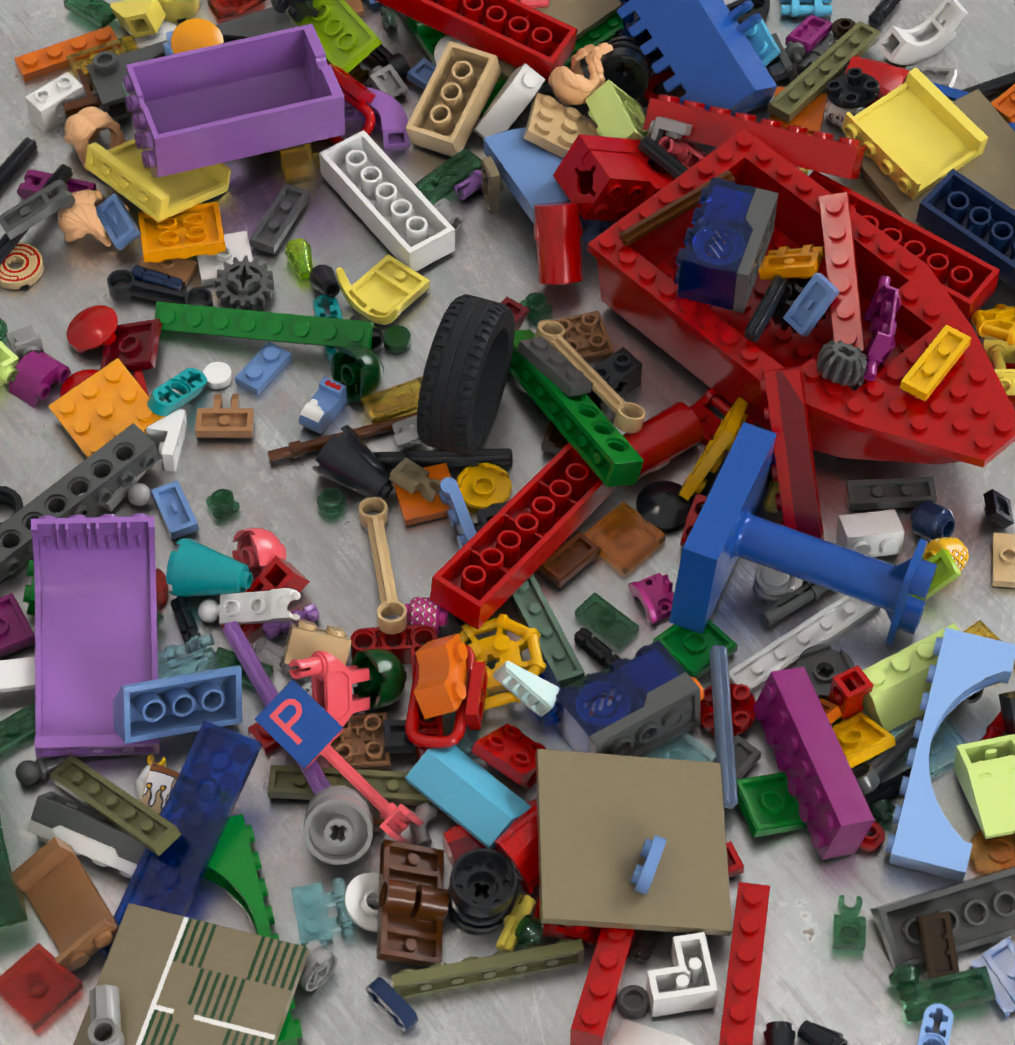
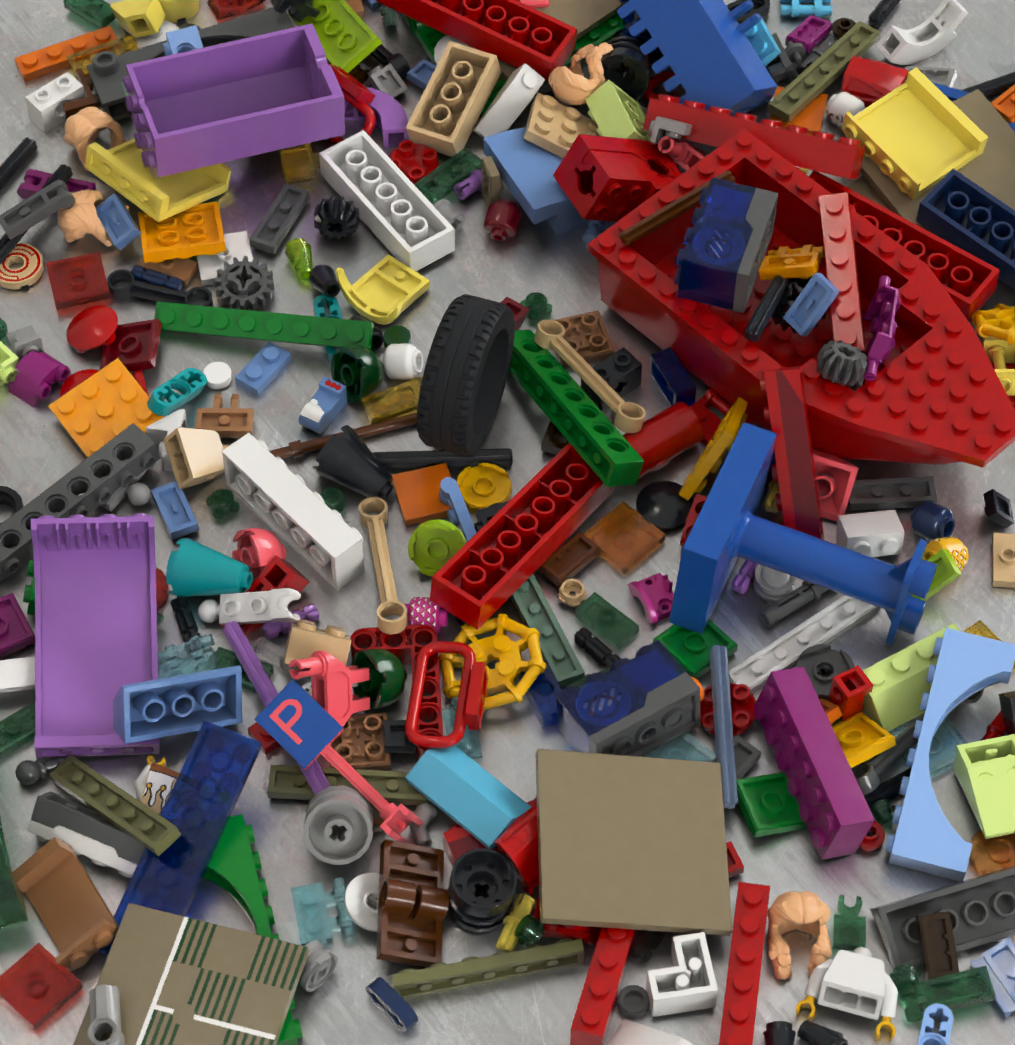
light orange dish [171,18,224,54] -> none
dark tan plate [389,458,441,502] -> none
light grey bracket [392,415,423,451] -> none
orange brick [413,633,468,719] -> none
red plate [471,723,546,789] -> none
light aqua slope [493,661,560,717] -> none
dark grey plate [517,337,593,397] -> none
red piece [534,202,583,285] -> none
medium blue plate [630,835,667,895] -> none
black axle [638,136,688,179] -> none
black dish [826,67,880,109] -> none
yellow plate [900,325,971,401] -> none
none -> clear red plate [46,252,111,310]
none -> tan torso [163,427,230,489]
none -> white brick [222,433,364,591]
none -> black gear [314,195,359,241]
none -> white head [380,343,423,380]
none -> red dish [388,140,438,185]
none -> lime tile [408,519,467,577]
none -> dark red head [483,199,521,241]
none -> tan plate [558,579,587,607]
none -> clear blue piece [649,347,696,406]
none -> medium lavender axle [731,560,758,594]
none -> light nougat hair [766,891,832,980]
none -> white torso [796,947,898,1043]
none -> coral slope [813,449,859,522]

